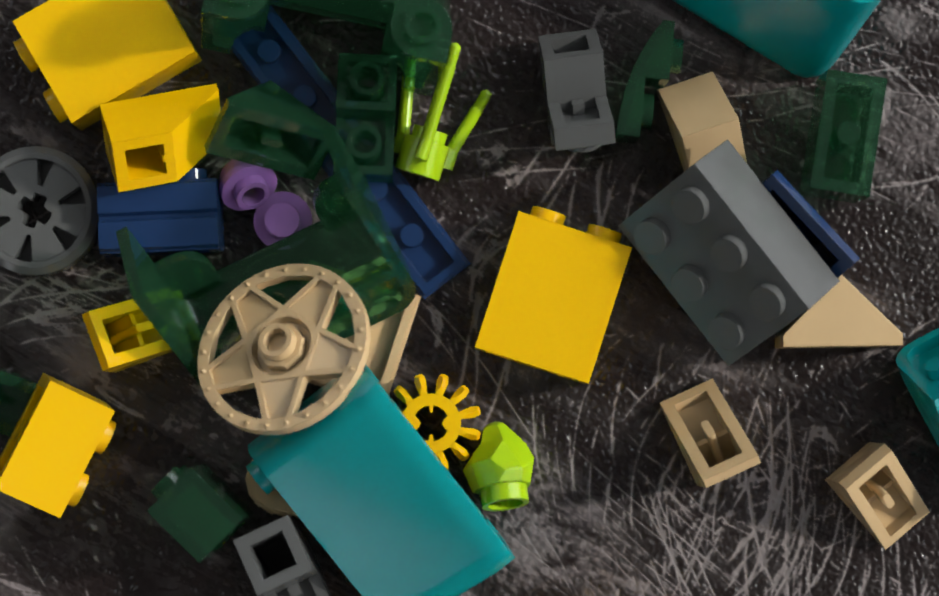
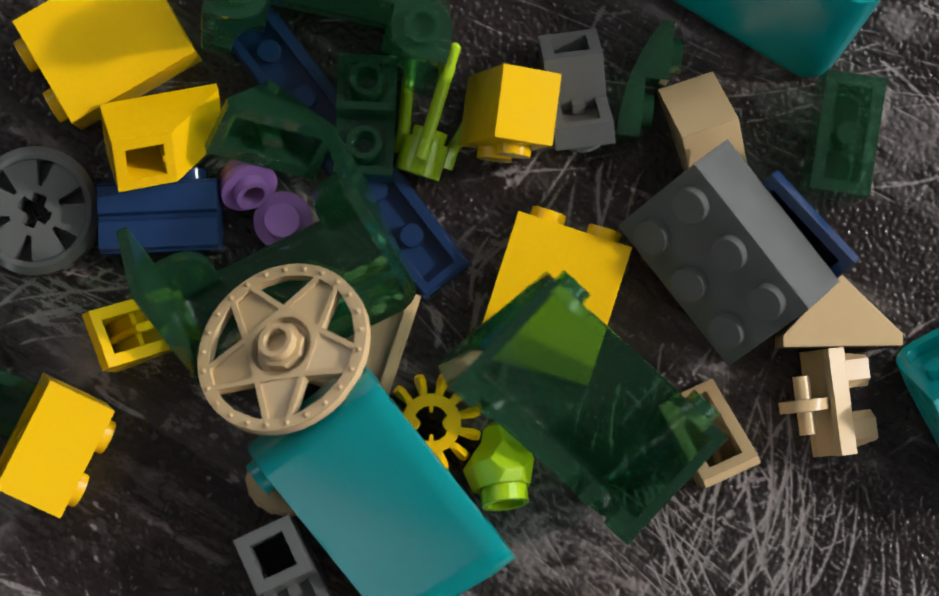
clear green brick [147,464,254,563] -> none
tan slope [825,442,930,550] -> none
none -> clear green windscreen [438,270,728,545]
none -> yellow brick [459,64,562,163]
none -> tan hips [778,347,878,457]

